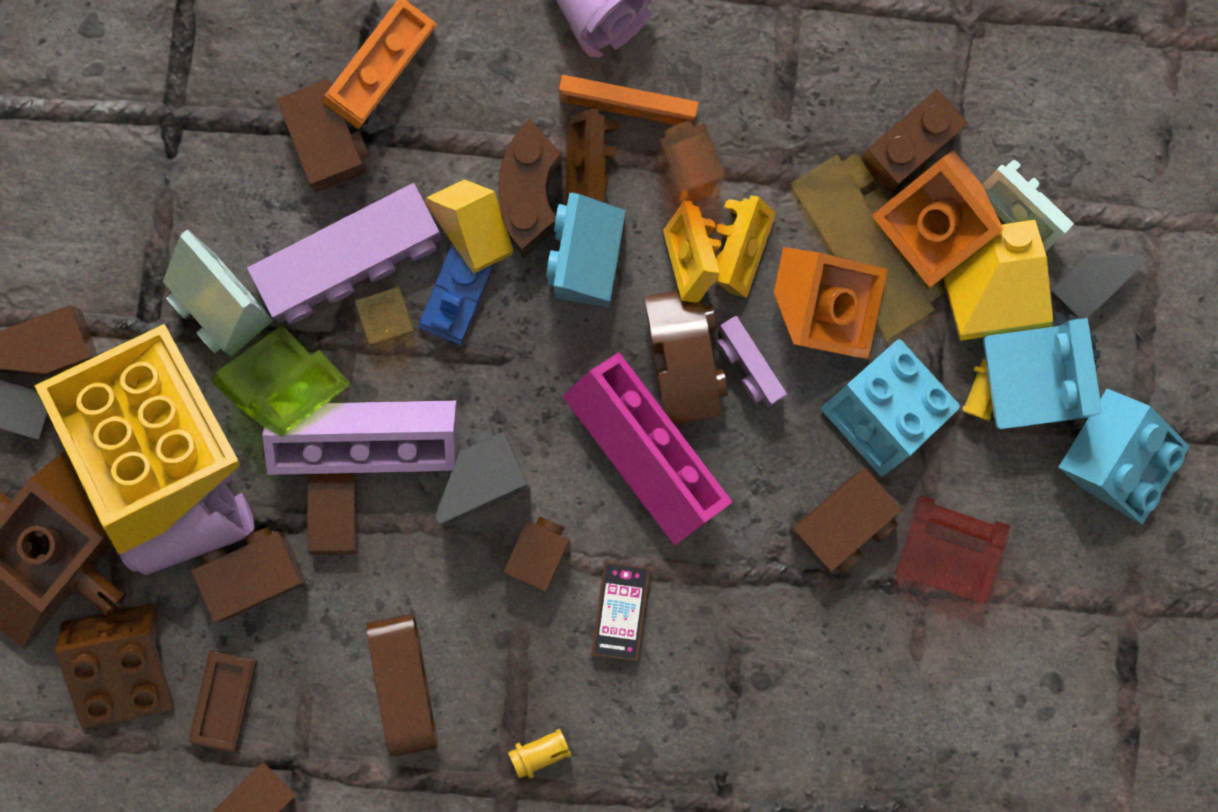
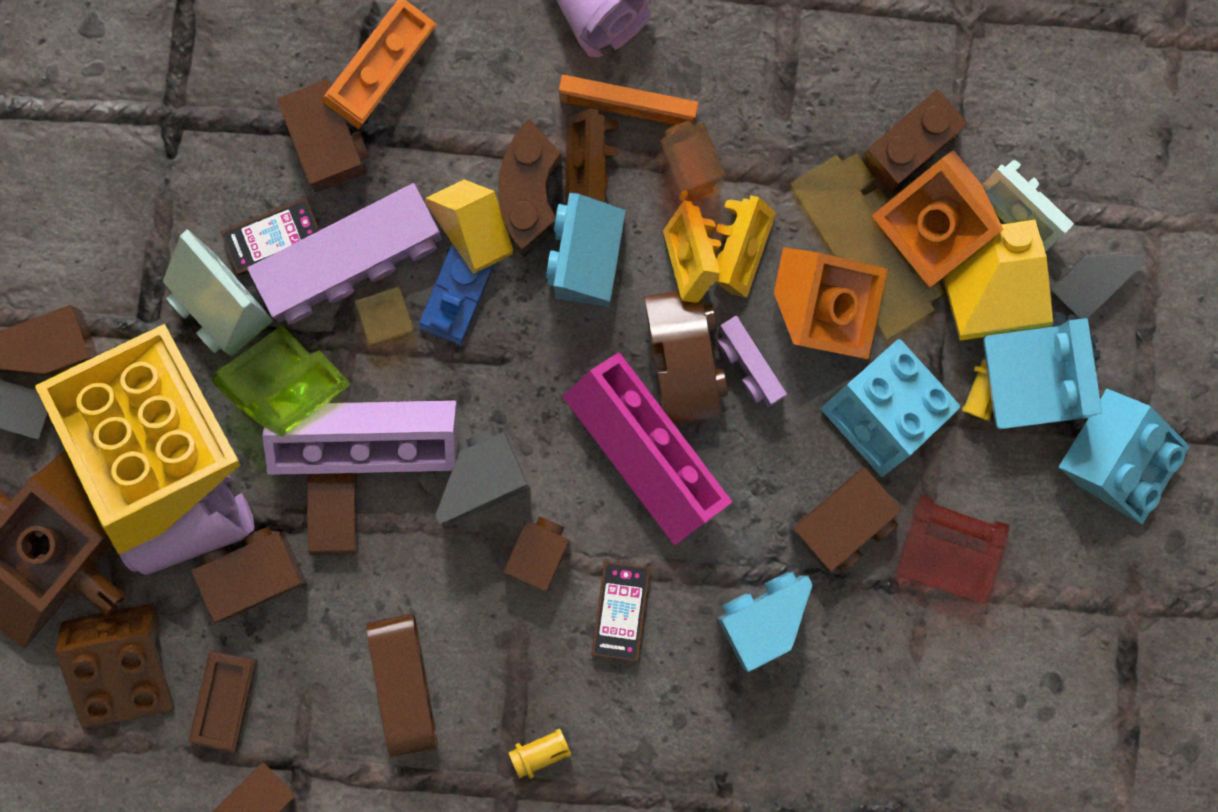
none -> tile [220,197,320,276]
none -> medium azure slope [717,572,812,672]

